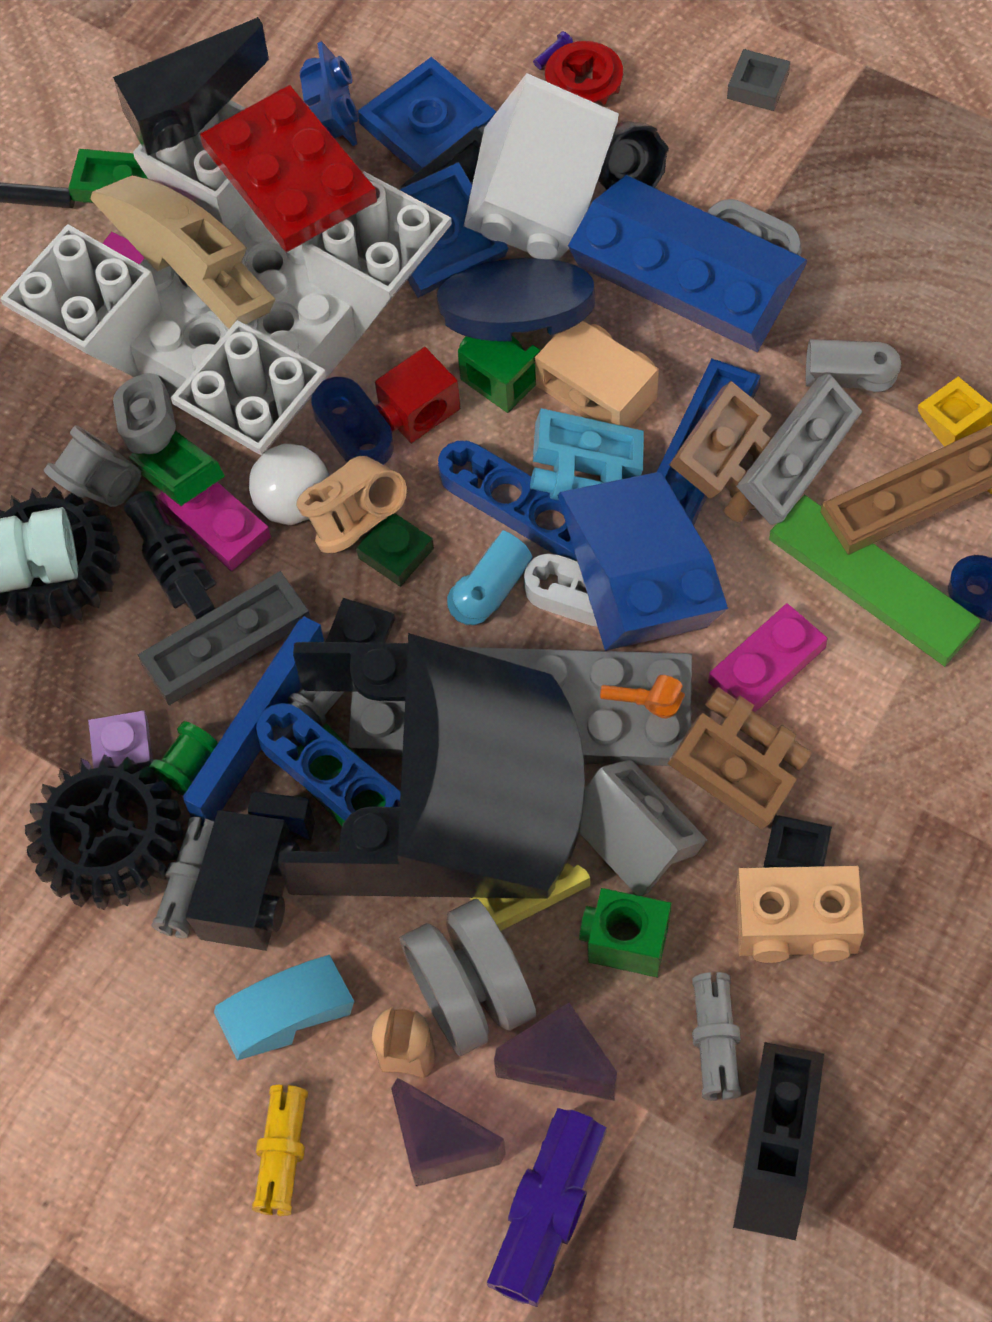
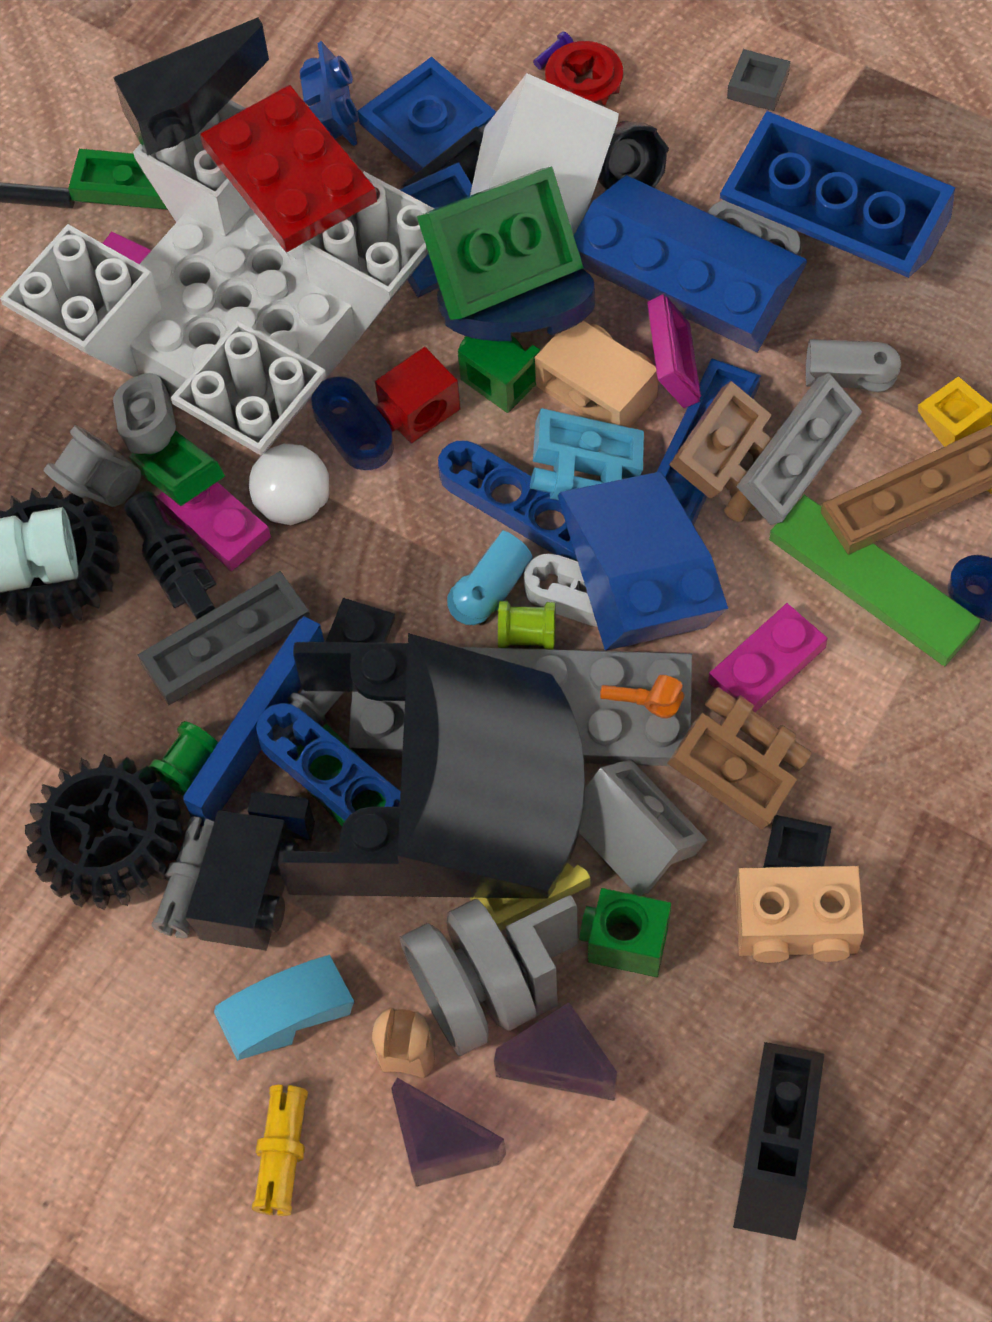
lavender plate [88,710,153,771] -> none
tan slope [90,175,275,329] -> none
light nougat piece [296,456,407,553] -> none
dark green plate [356,513,434,587] -> none
dark purple piece [487,1108,607,1307] -> none
light grey pin [692,972,741,1101] -> none
none -> green plate [417,166,584,320]
none -> lime bush [498,601,556,650]
none -> light grey panel [506,895,578,1016]
none -> dark pink tile [647,295,701,409]
none -> blue slope [720,111,955,278]

